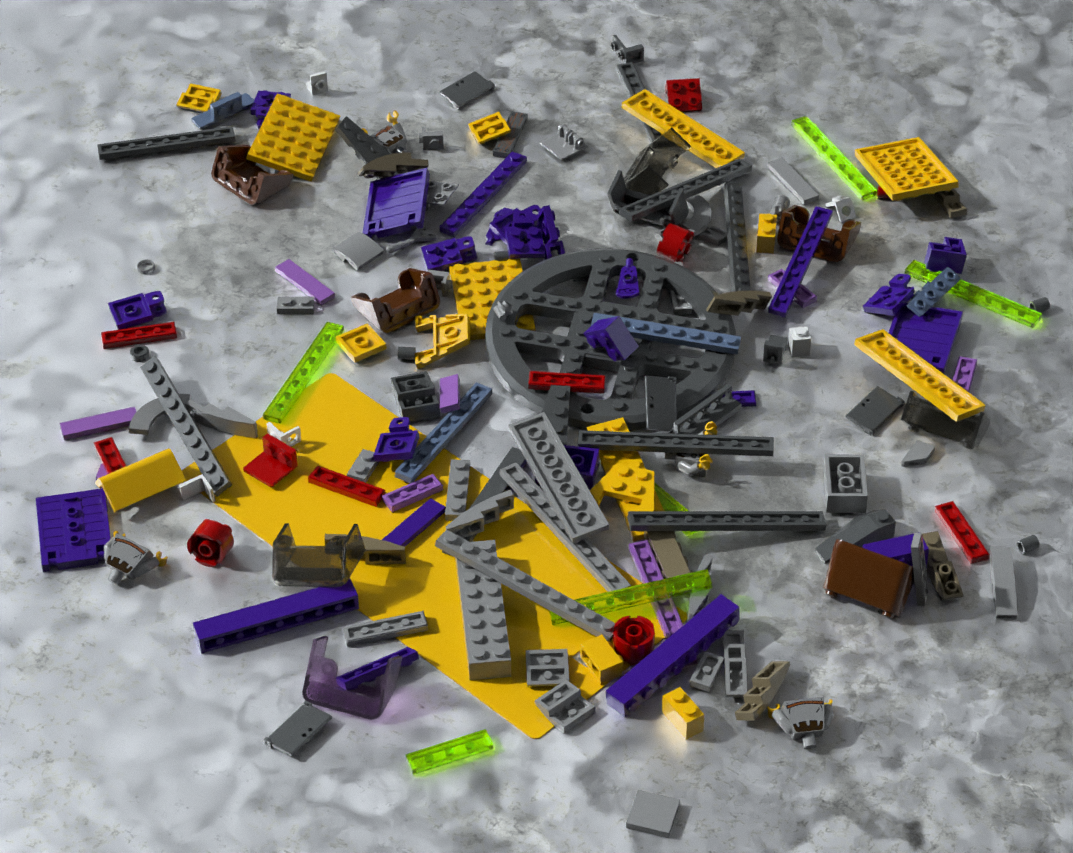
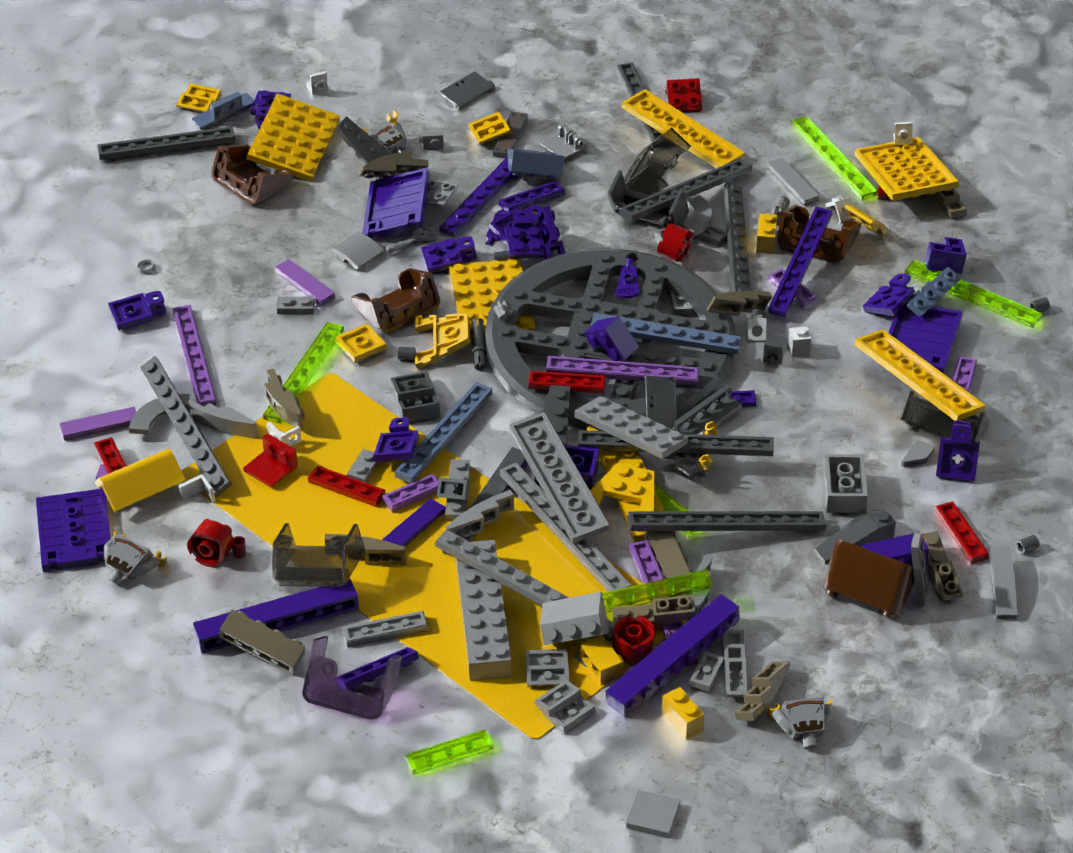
red tile [101,322,177,349] -> none
dark grey tile [130,345,149,362] -> none
dark grey door [263,701,333,756] -> none
light grey bracket [427,270,452,297] -> none
medium lavender tile [440,374,460,413] -> none
dark grey bracket [611,35,644,64] -> none
dark grey door [845,386,905,435] -> none
none -> medium lavender tile [173,305,217,407]
none -> dark tan brick [219,609,305,675]
none -> red hinge [232,536,247,559]
none -> dark tan slope [264,368,305,429]
none -> dark grey slope [437,477,470,501]
none -> dark grey pin [472,318,486,370]
none -> dark purple tile [498,181,565,213]
none -> sand blue slope [507,148,564,179]
none -> light grey slope [540,592,610,645]
none -> medium lavender tile [546,356,699,386]
none -> light grey plate [574,396,688,459]
none -> dark tan slope [613,594,695,629]
none -> white bracket [746,314,766,341]
none -> yellow slope [845,205,889,235]
none -> white bracket [893,122,913,145]
none -> dark purple plate [936,420,980,481]

